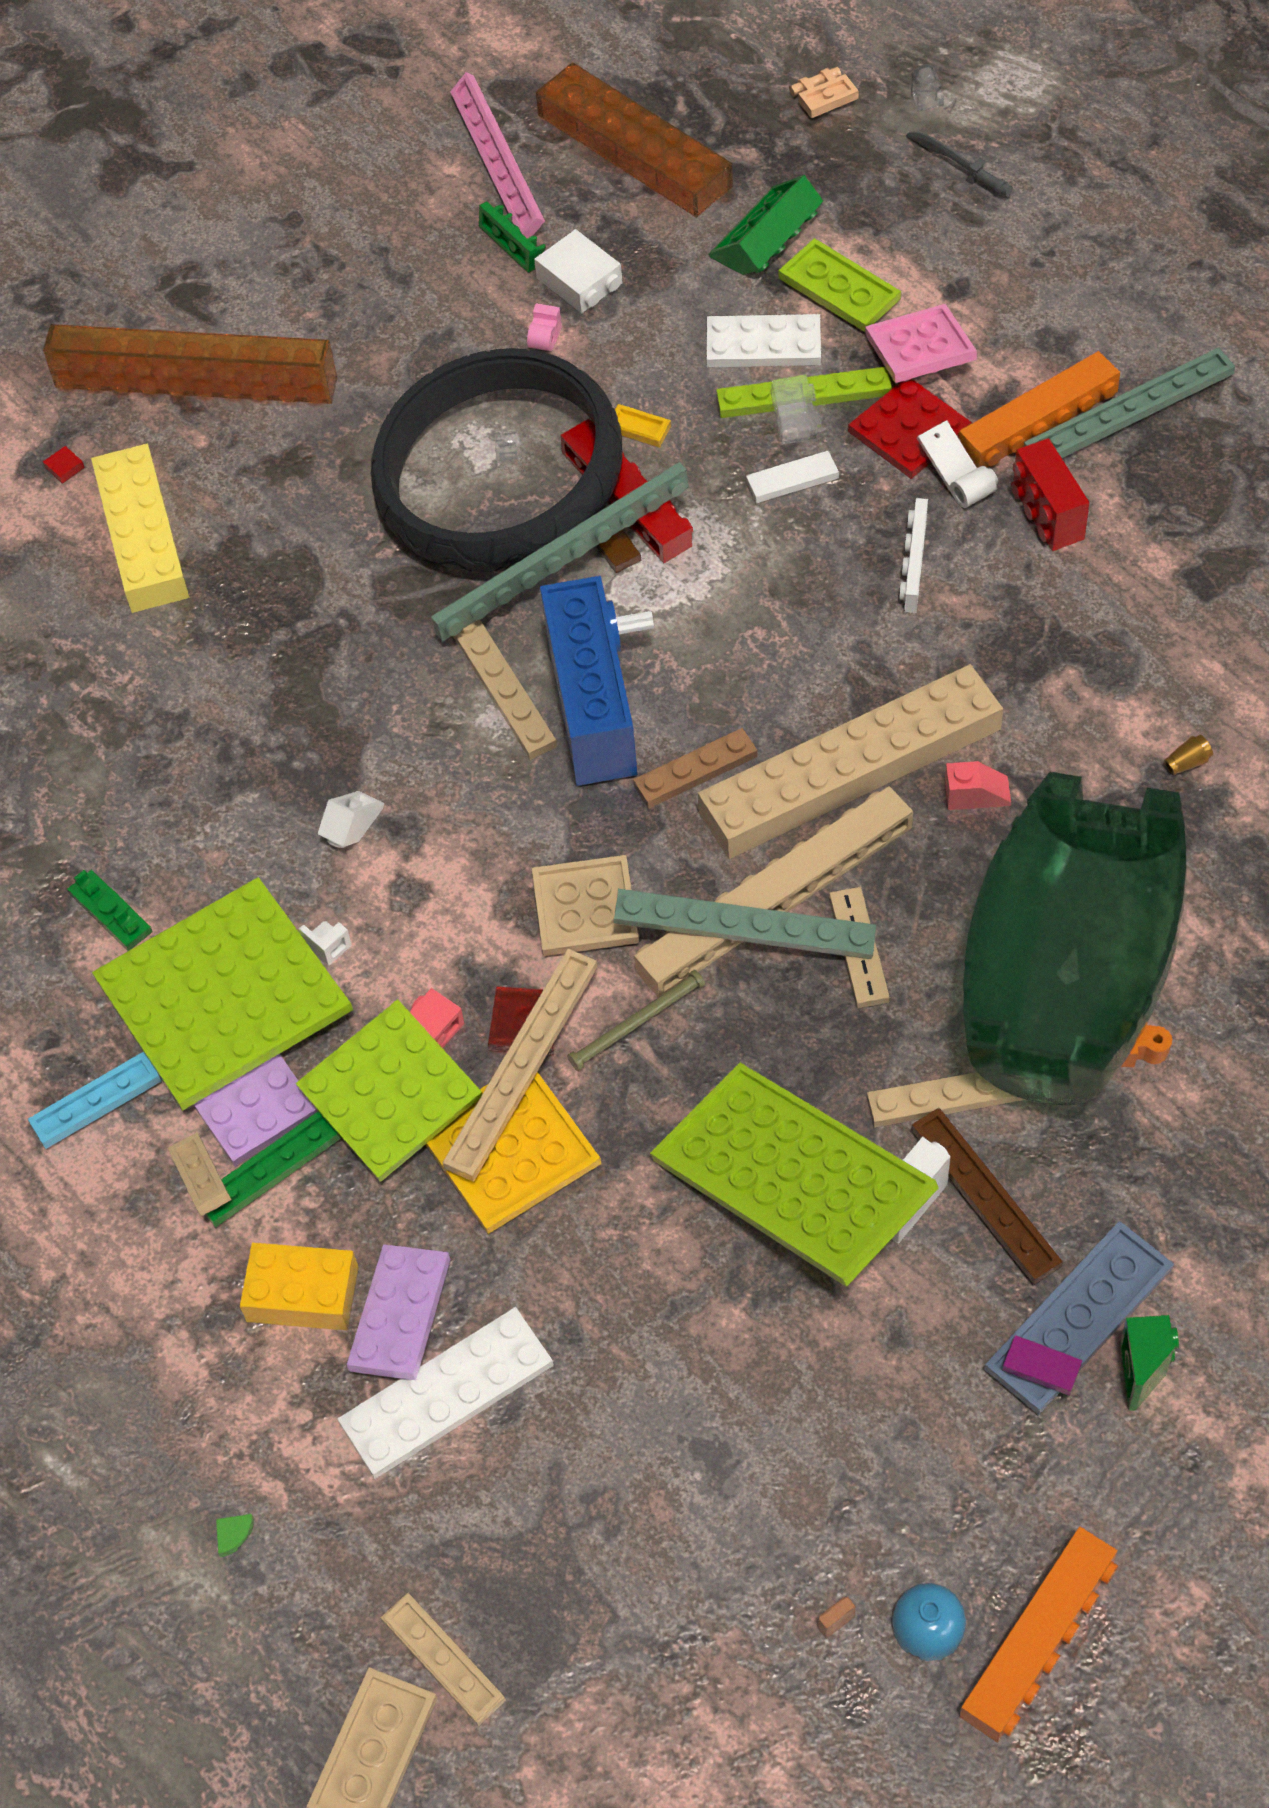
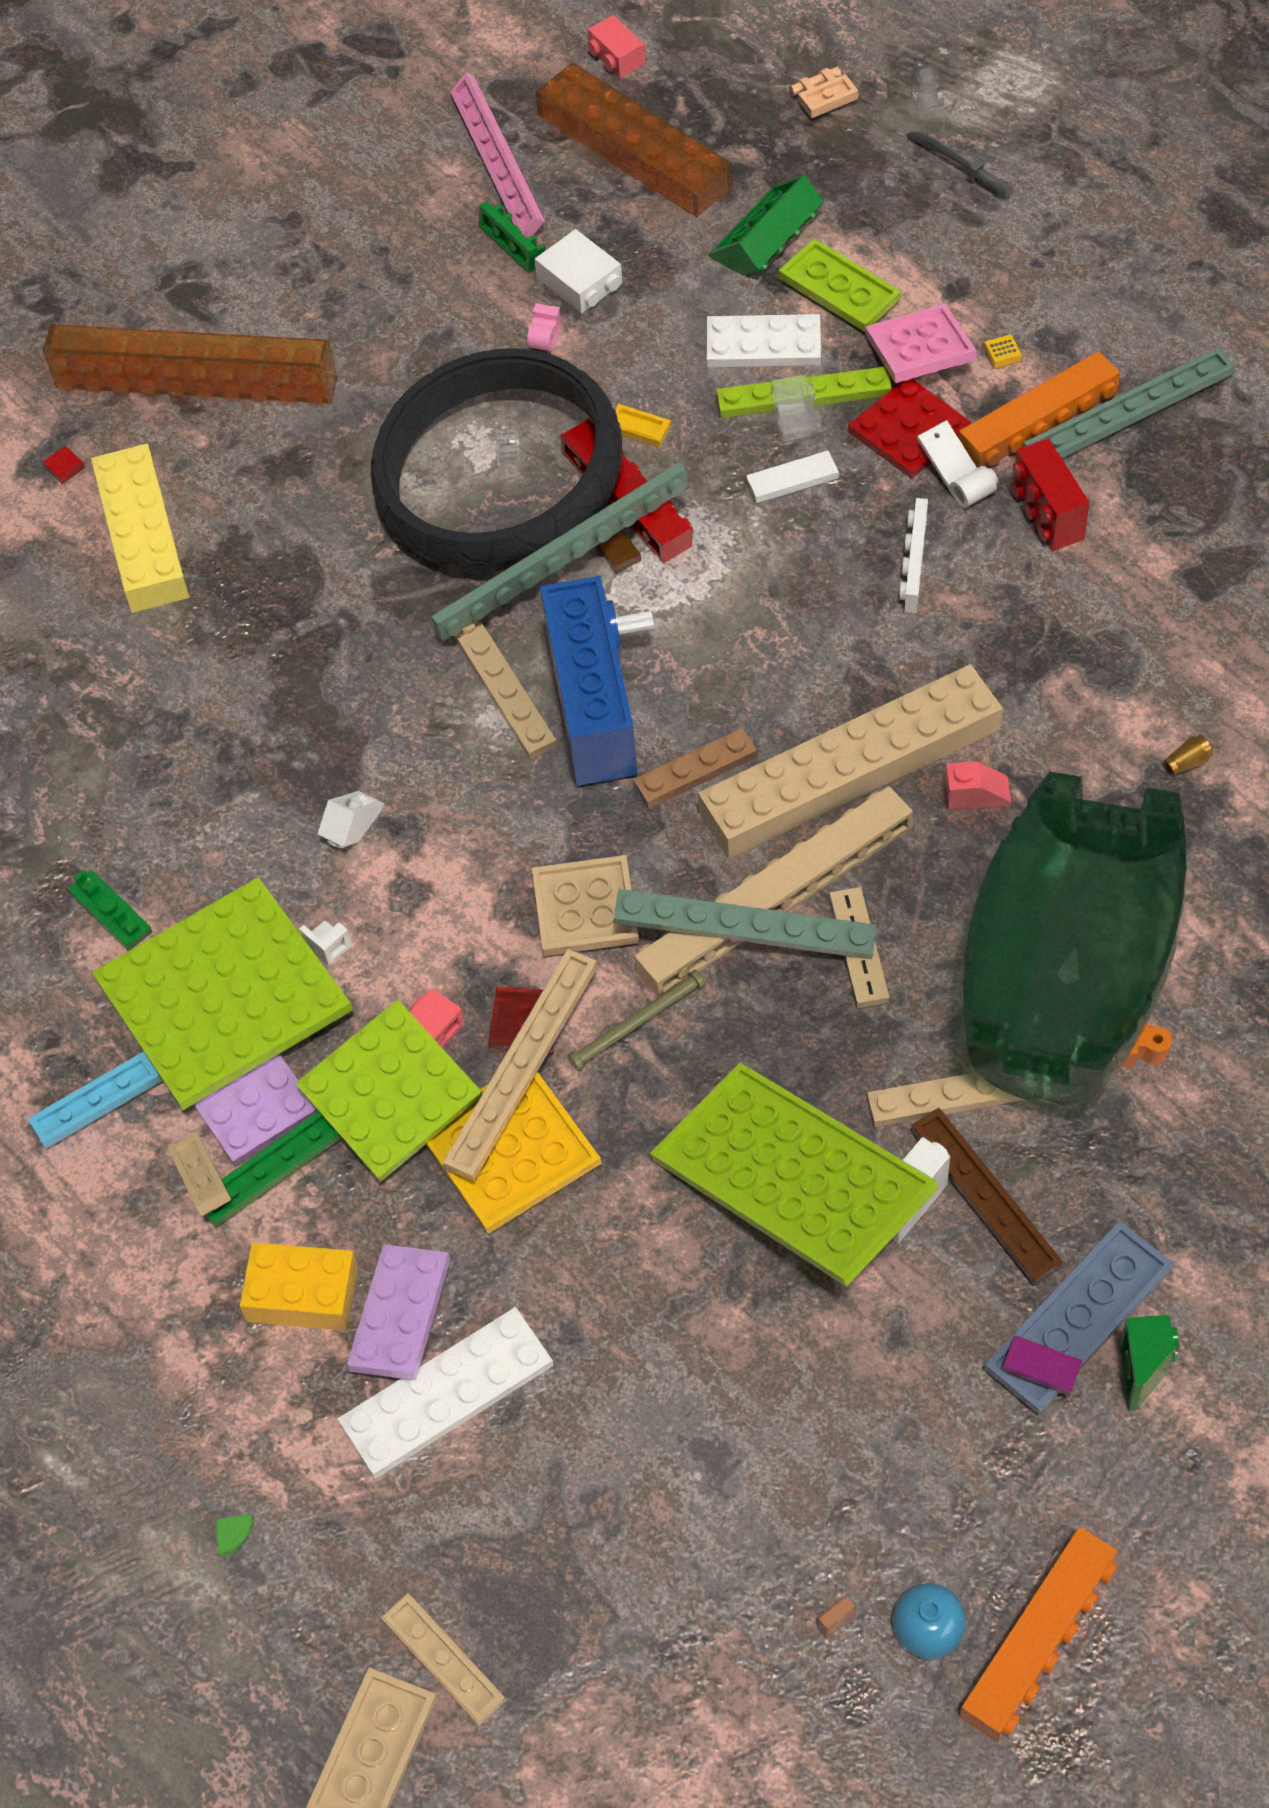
none -> coral brick [587,15,646,78]
none -> yellow tile [984,334,1022,369]

